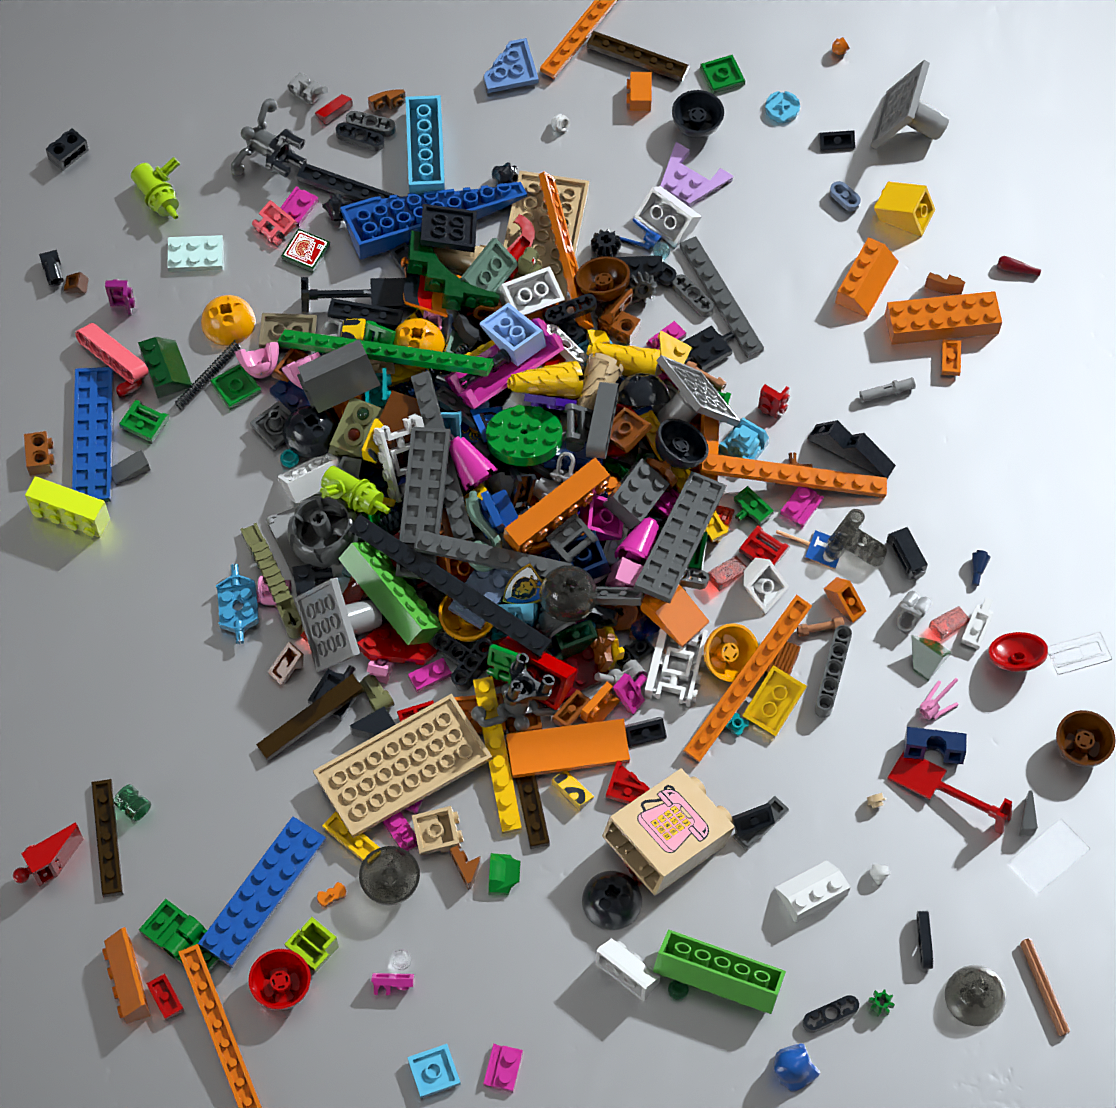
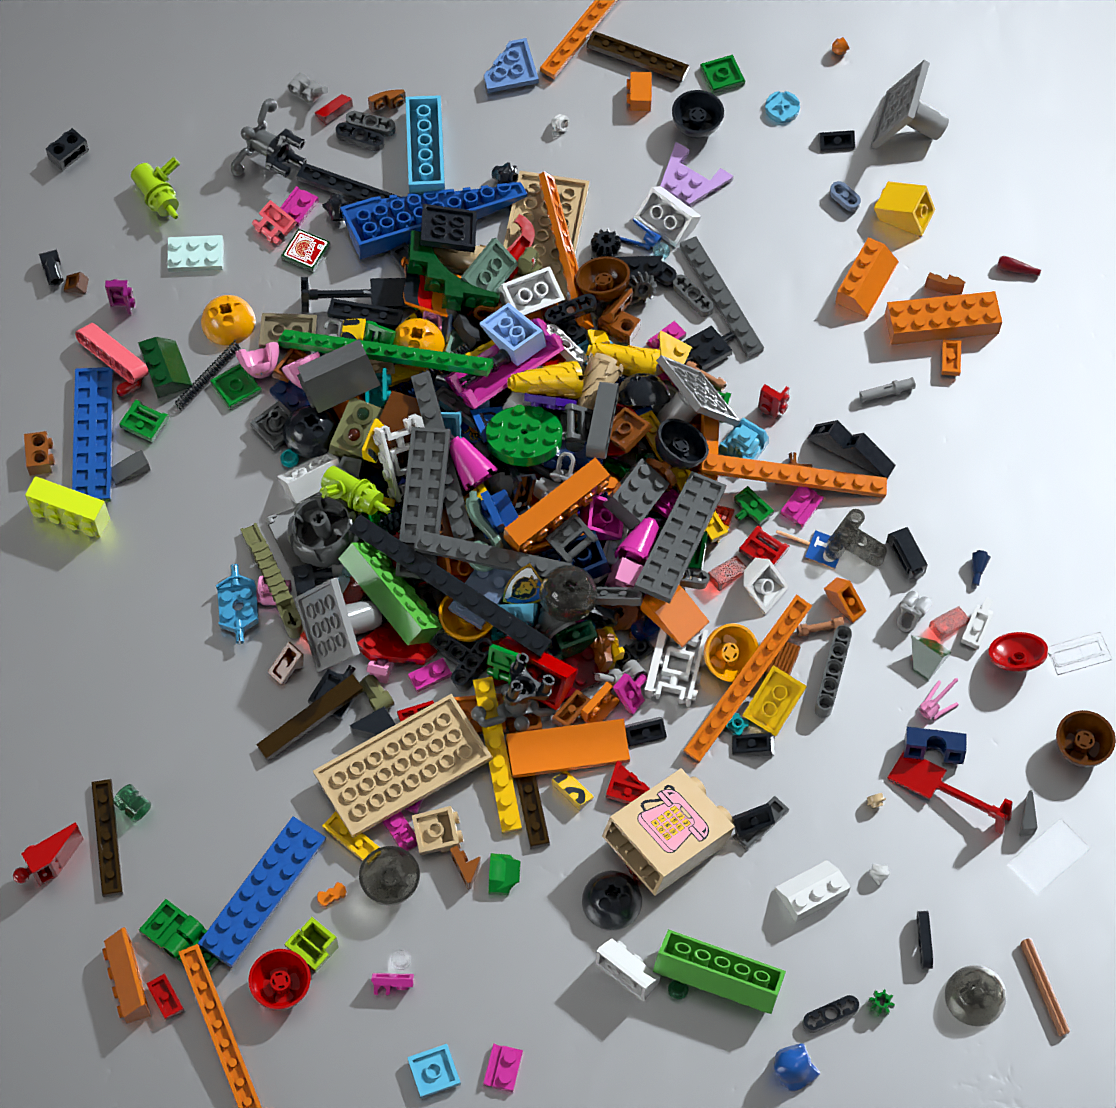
none -> black slope [732,732,774,756]

